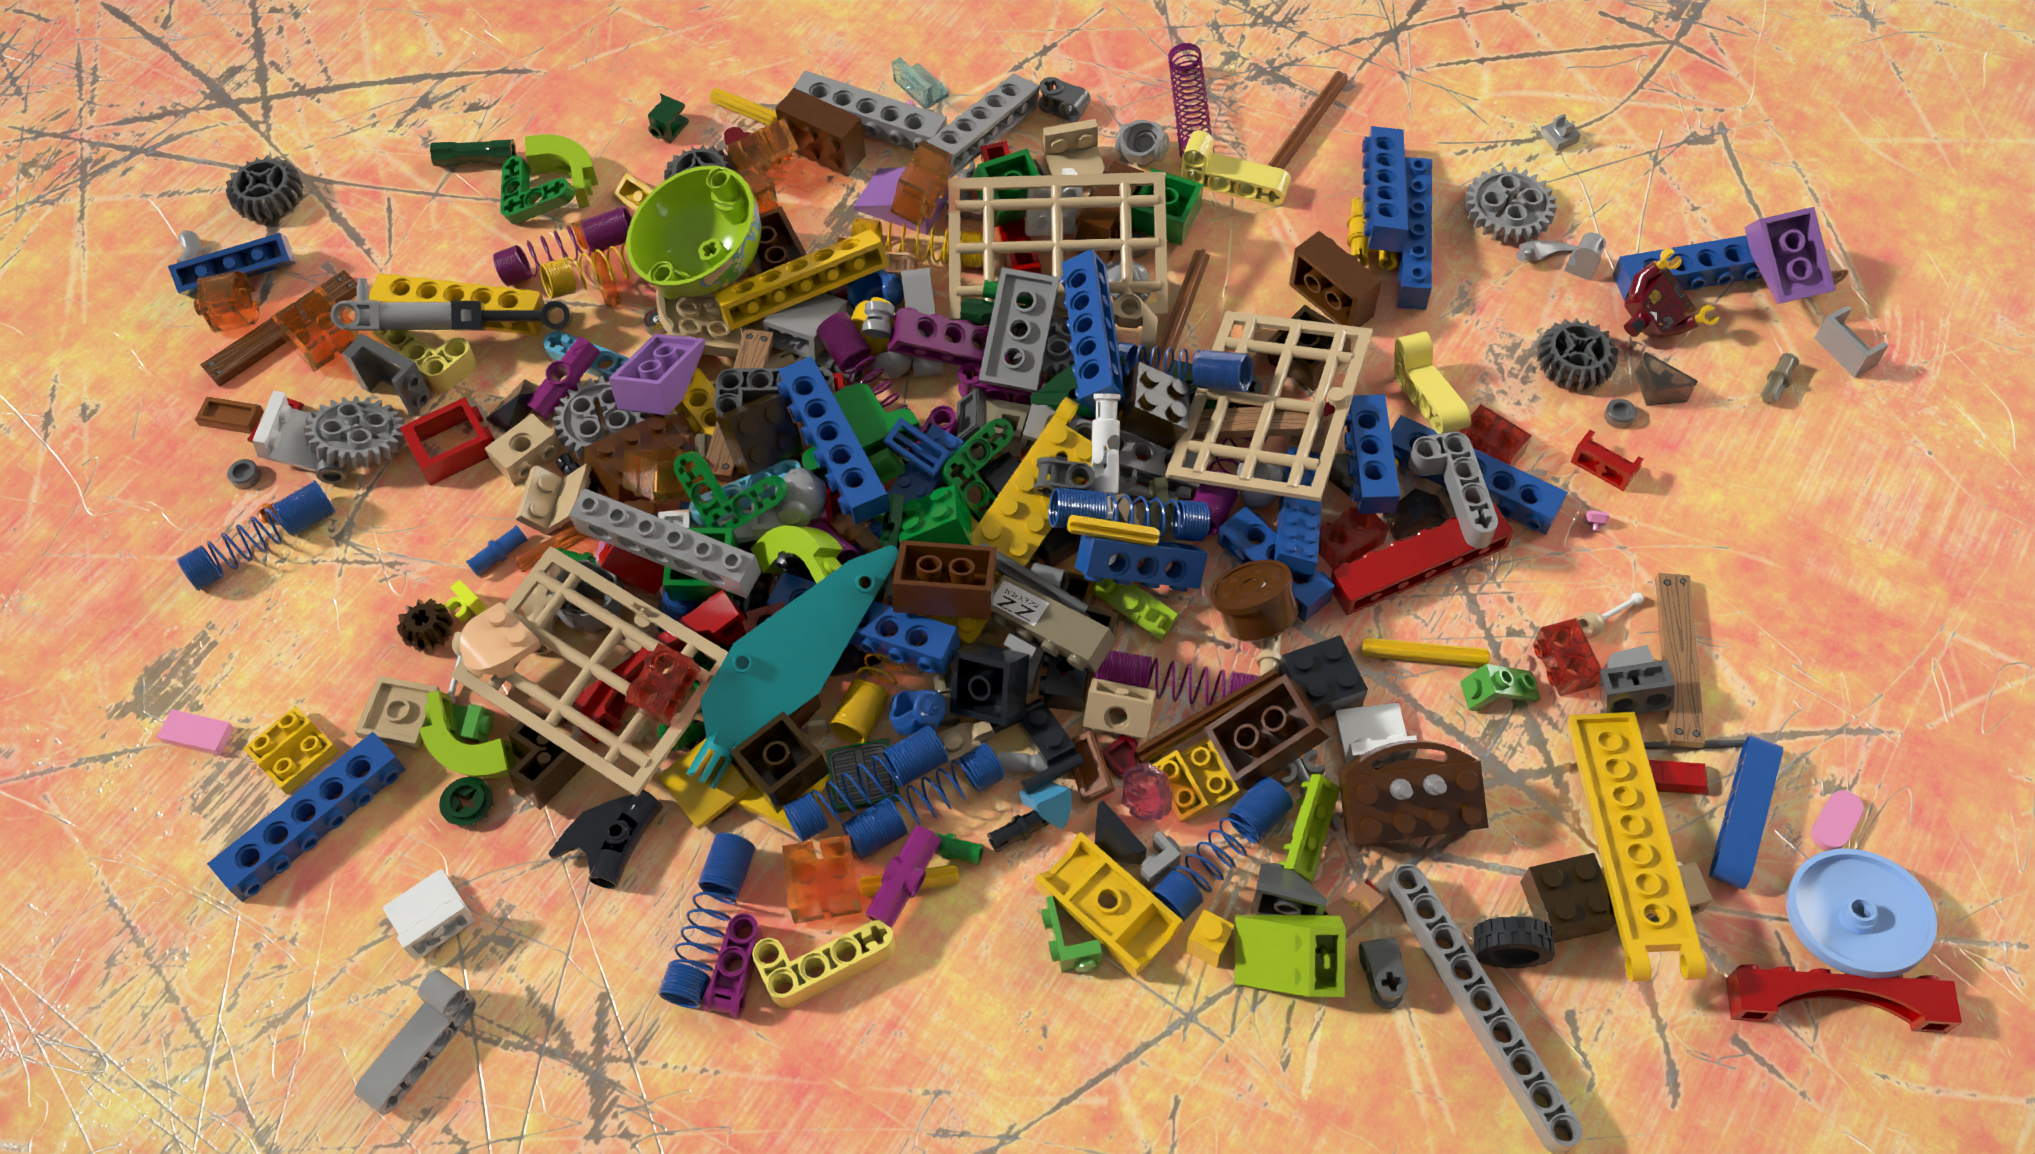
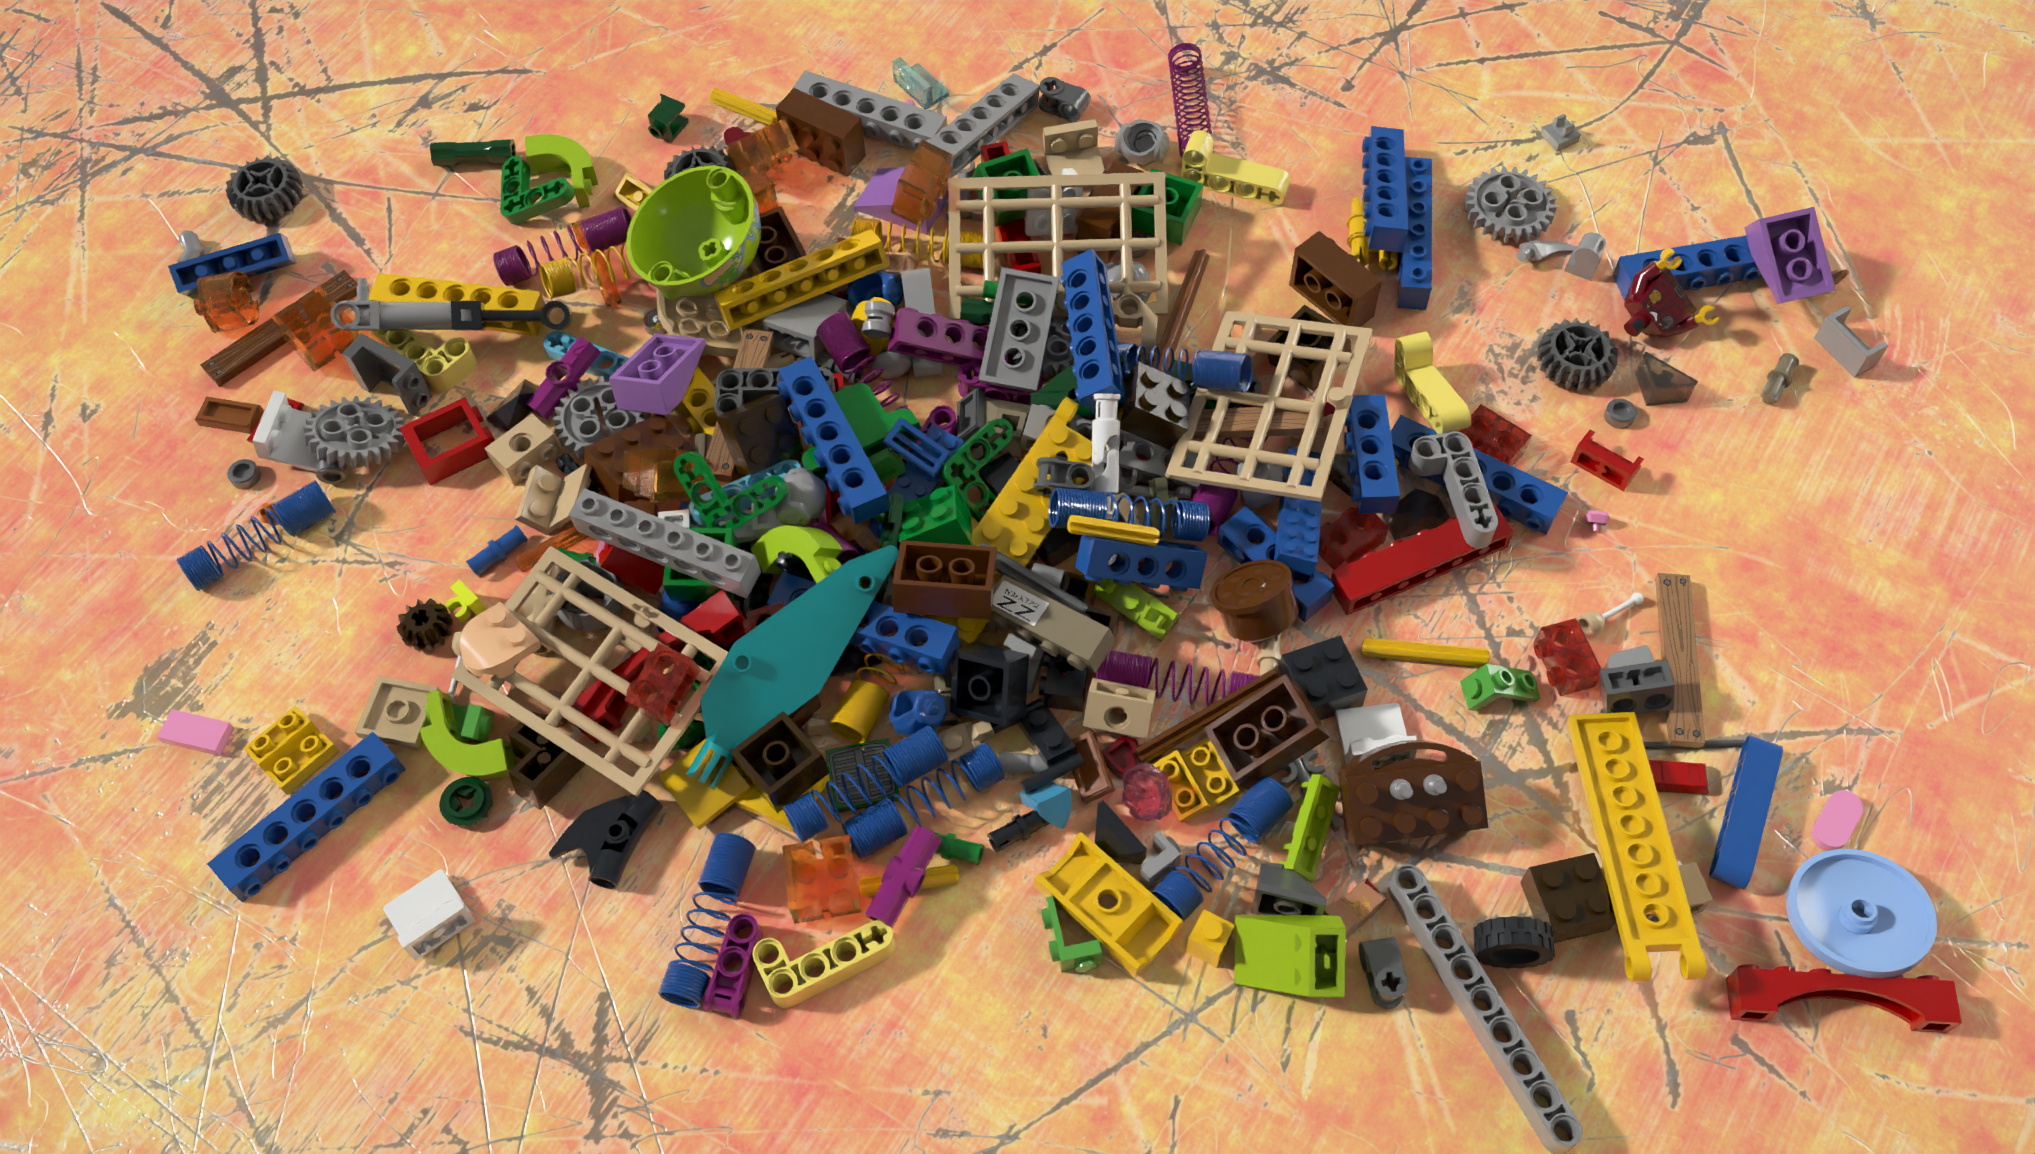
light grey beam [354,970,477,1115] -> none
dark orange axle [1268,71,1348,170] -> none

